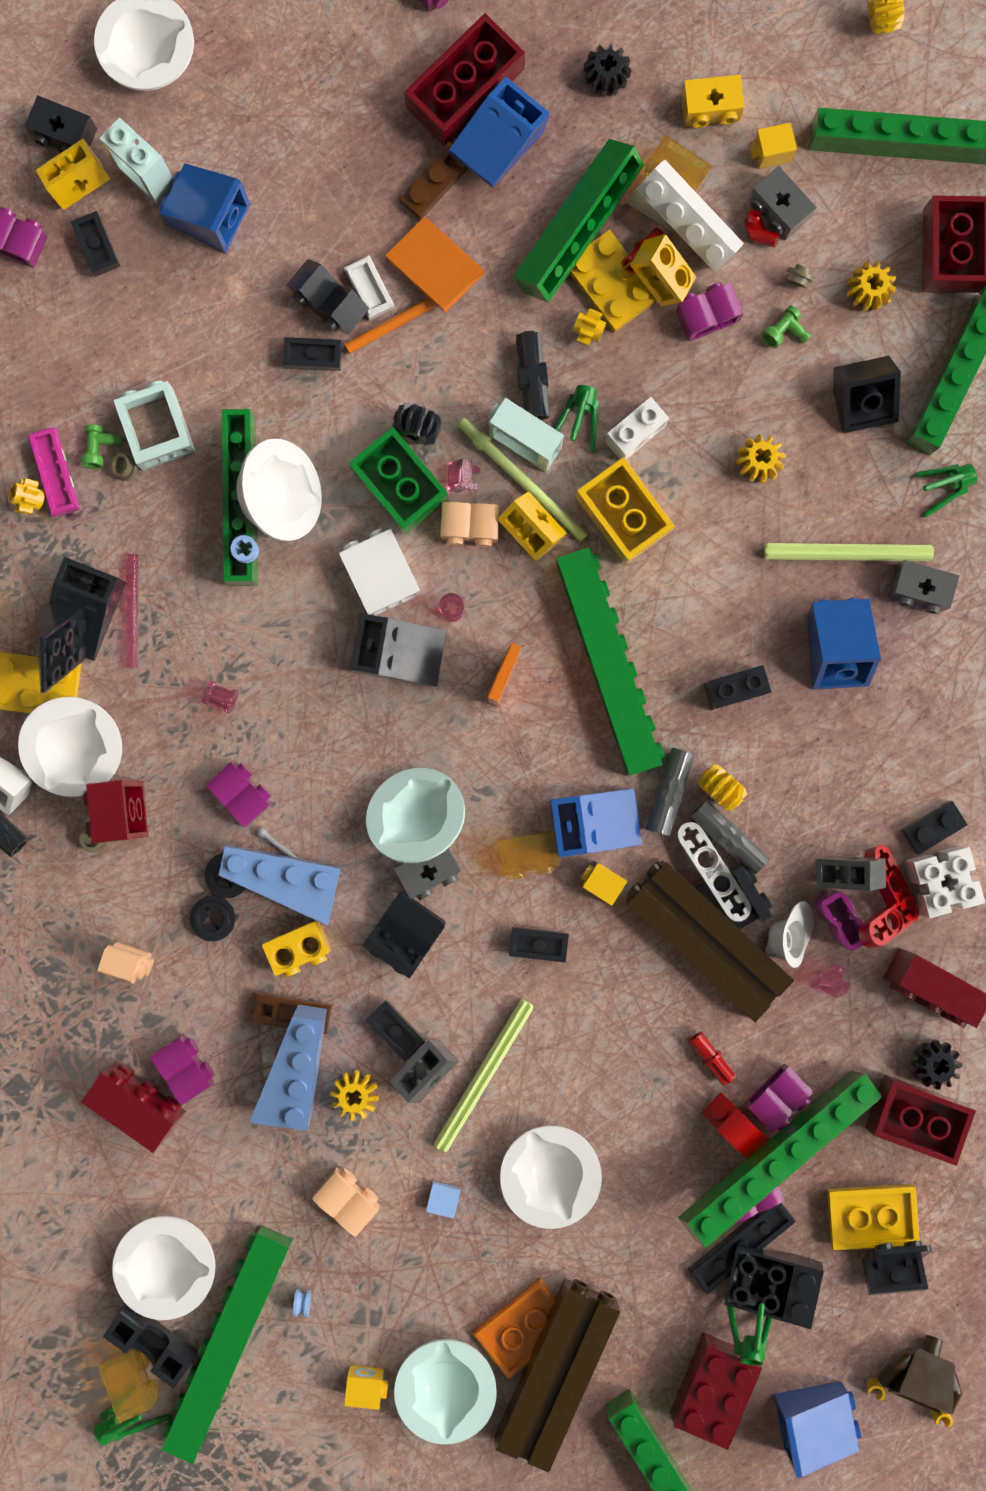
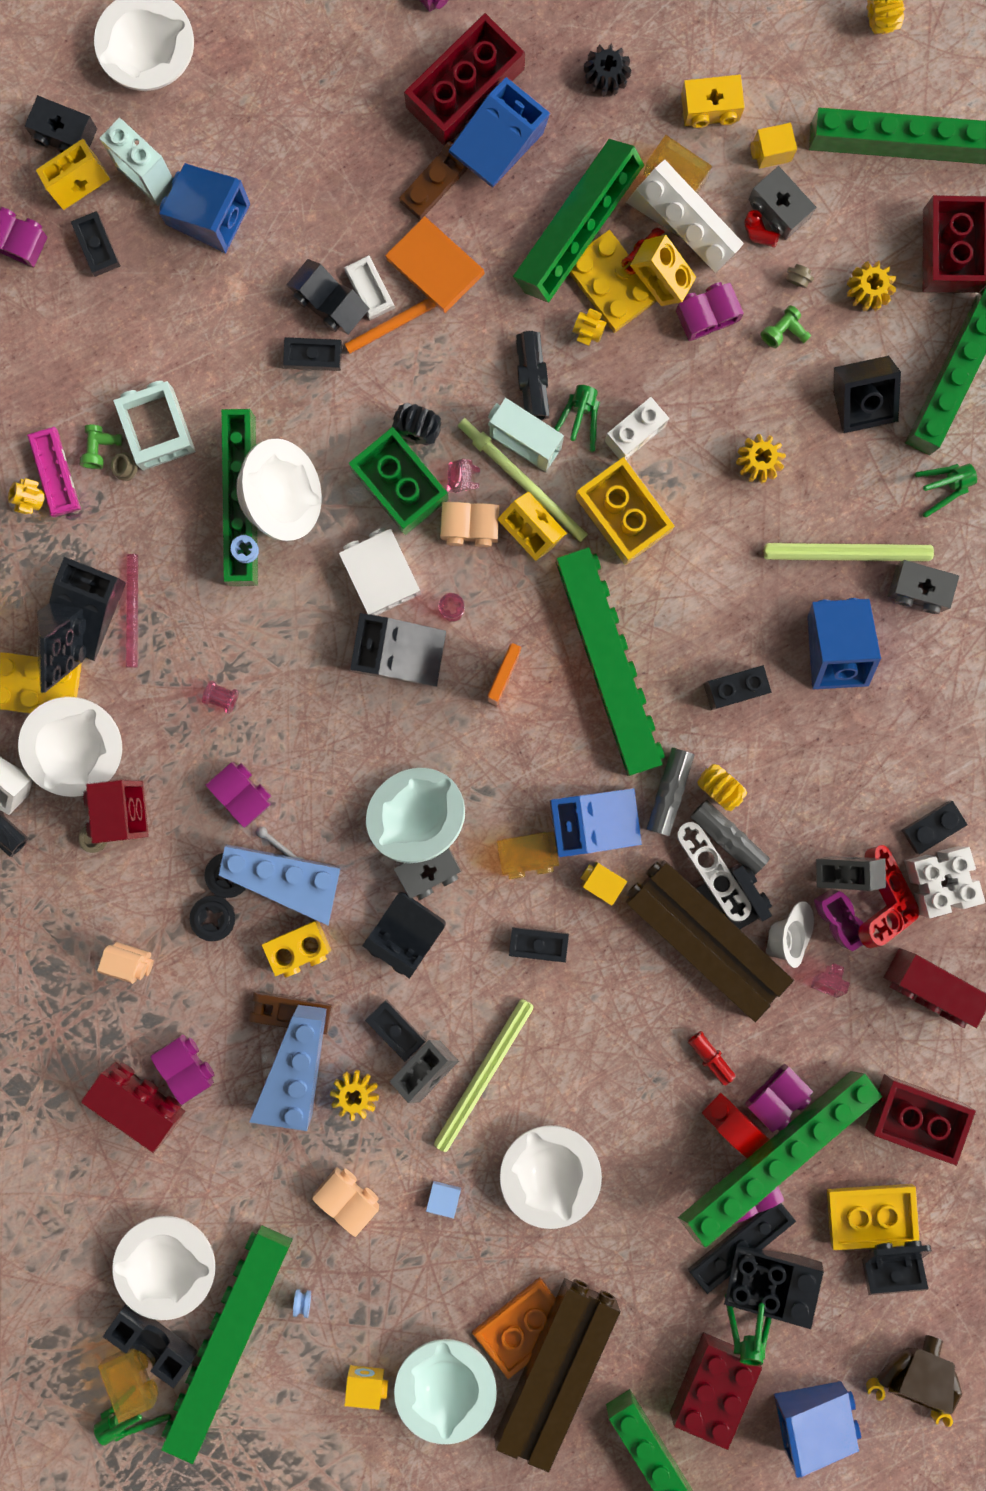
black gear [910,1039,963,1090] -> none

